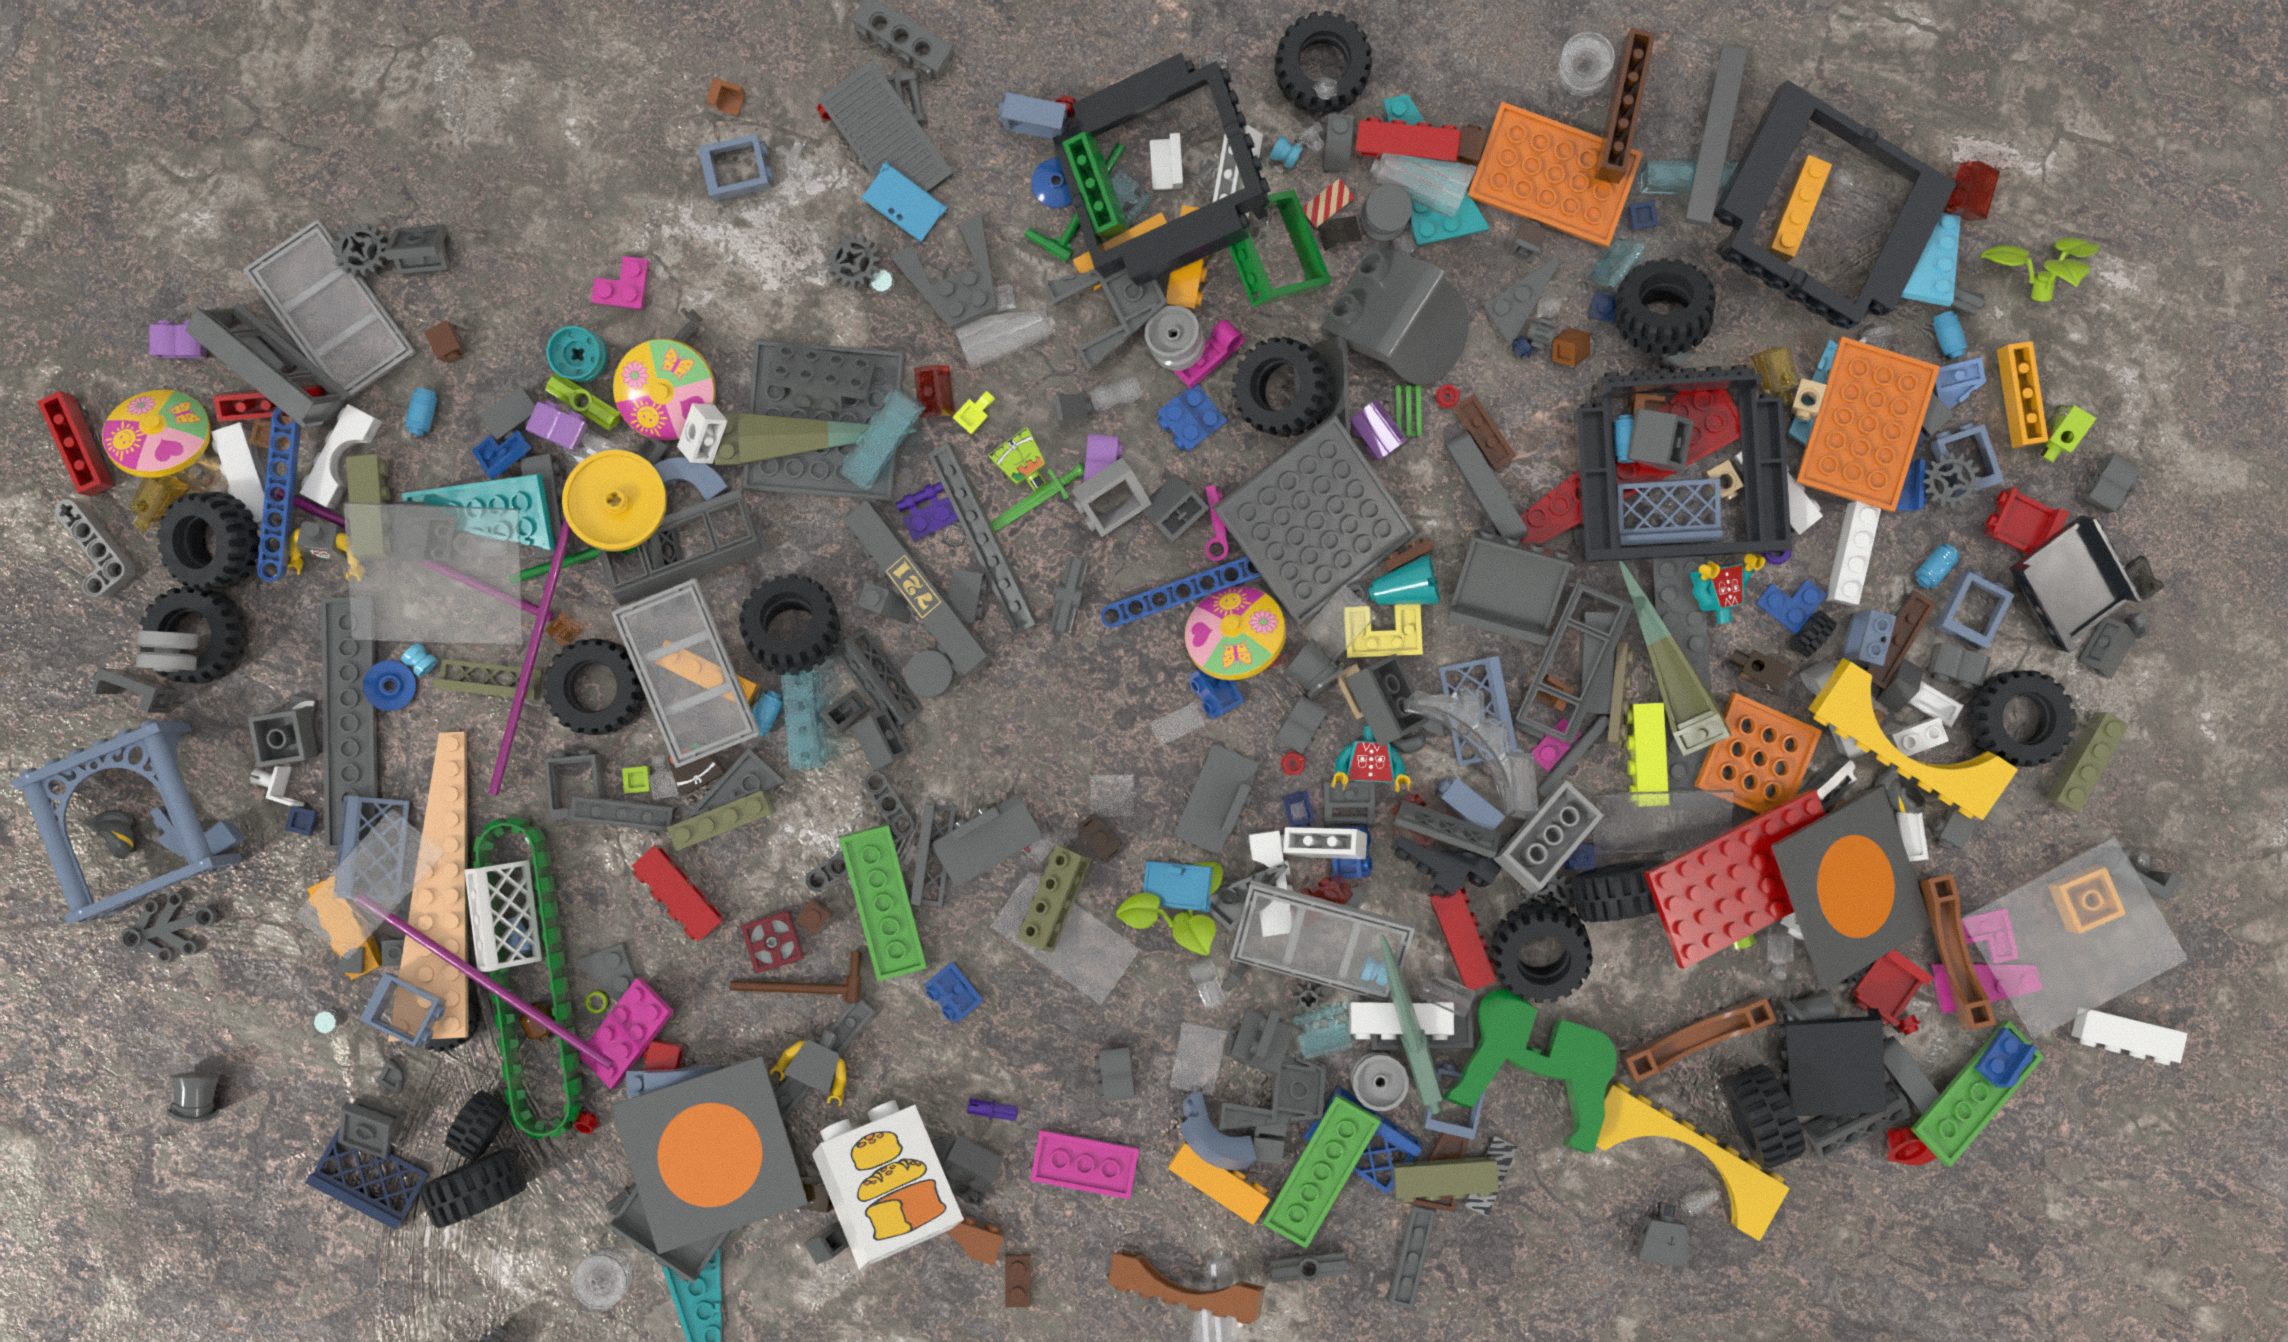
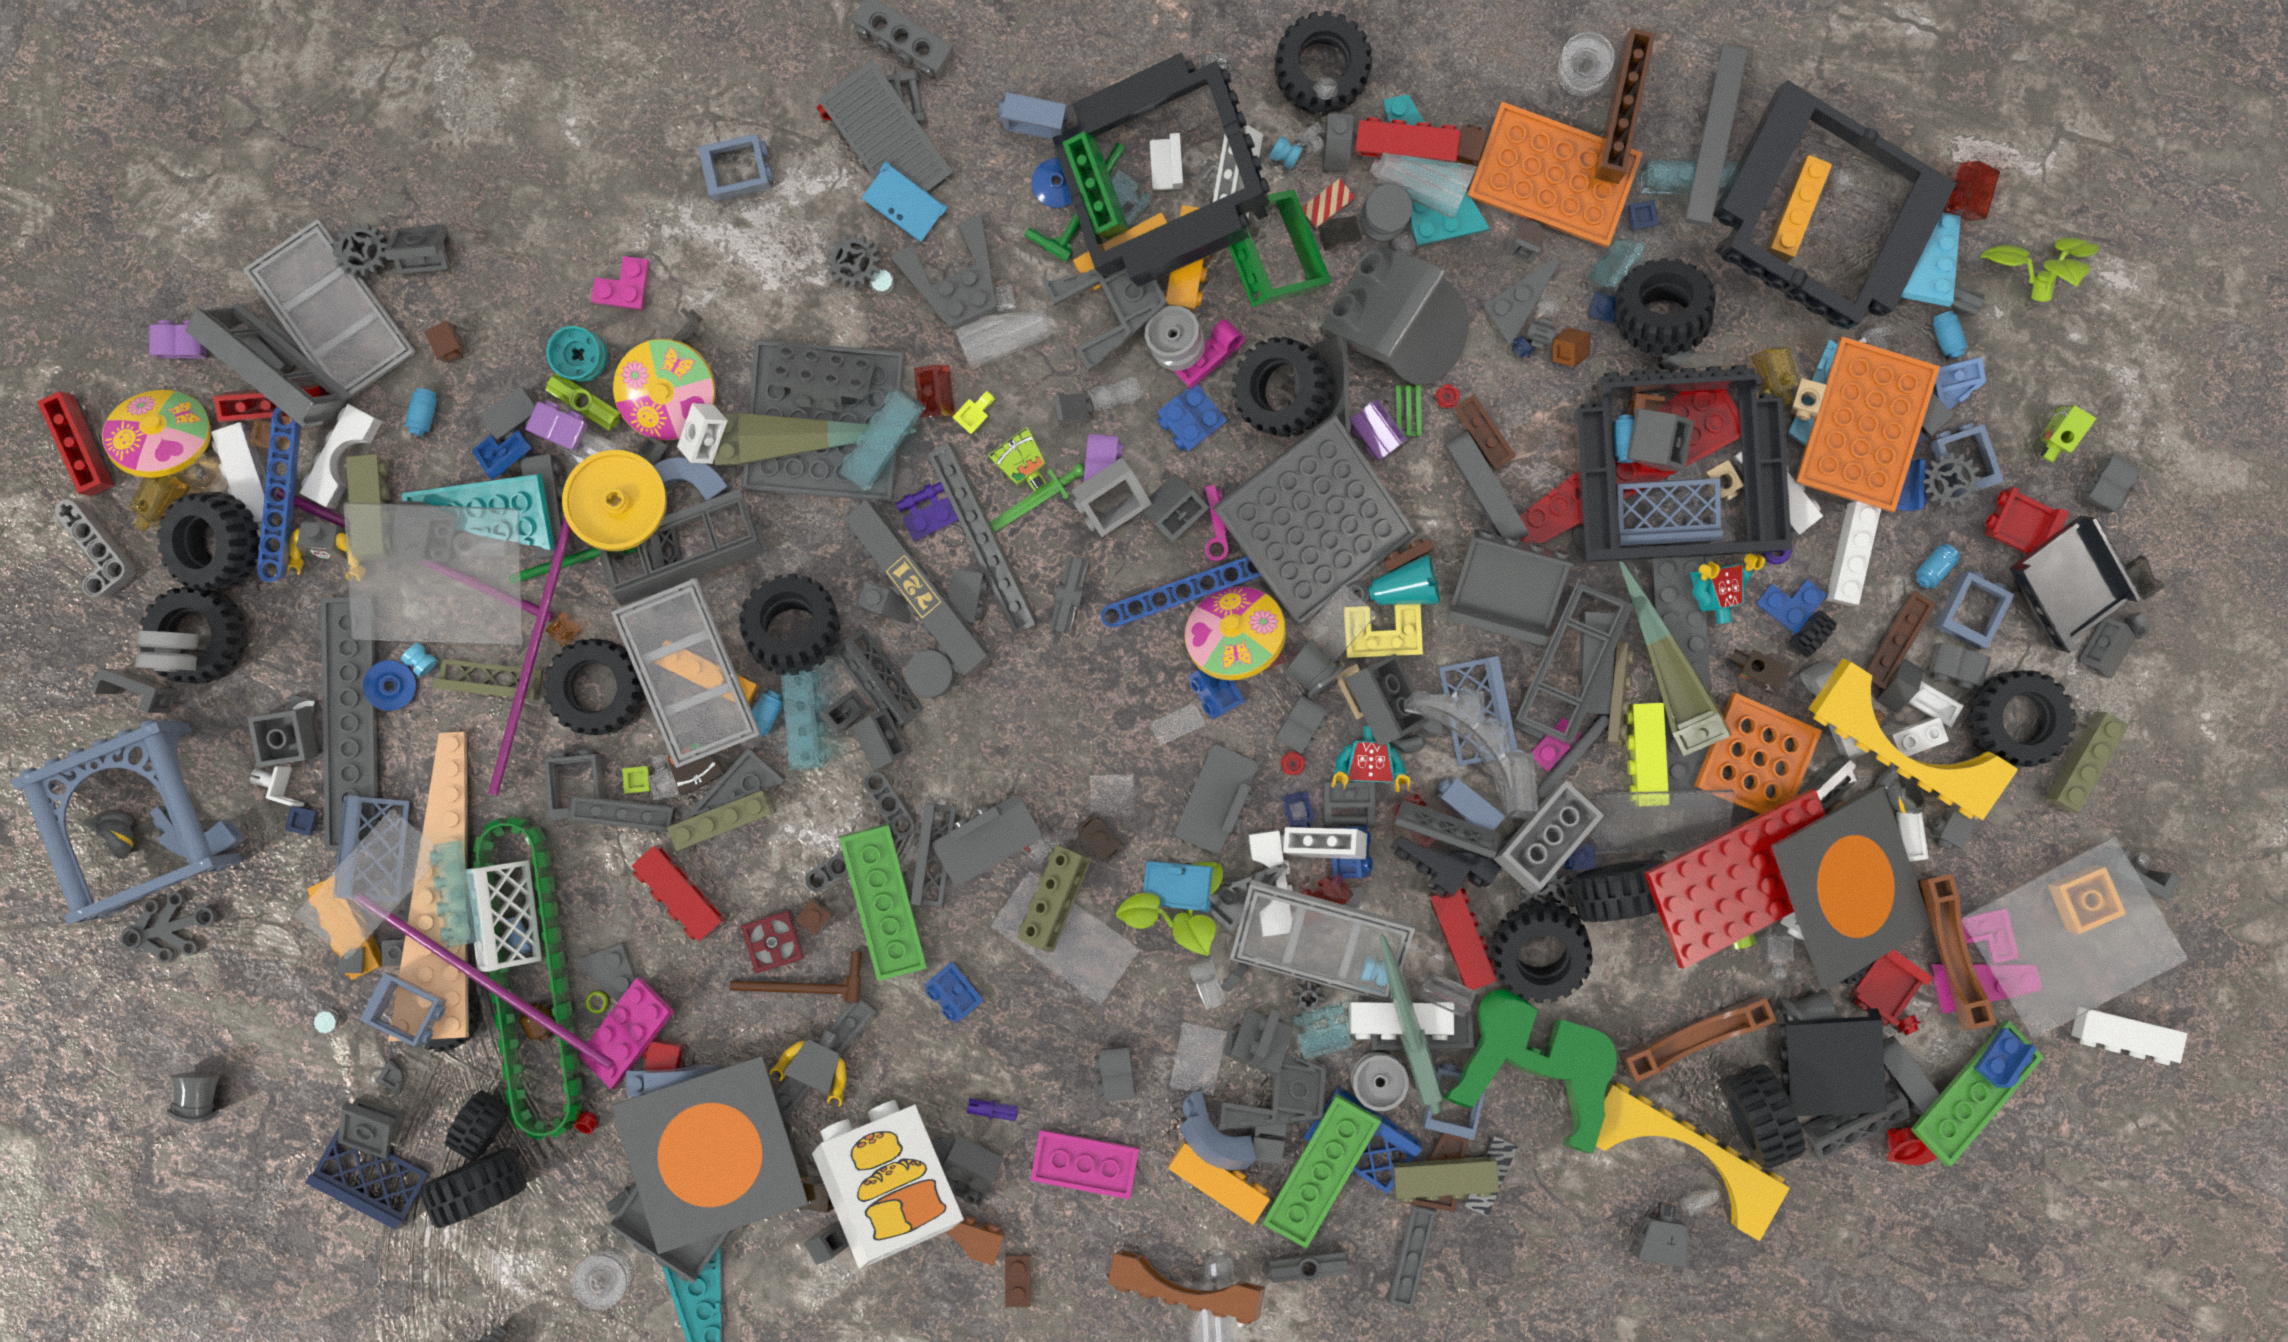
dark orange panel [706,78,746,116] -> none
clear piece [776,140,817,180] -> none
red plate [1055,95,1076,117] -> none
dark orange panel [1535,675,1575,712] -> none
sand blue window [1840,610,1897,668] -> none
light orange brick [1997,341,2048,448] -> none
none -> clear light blue brick [429,840,476,948]

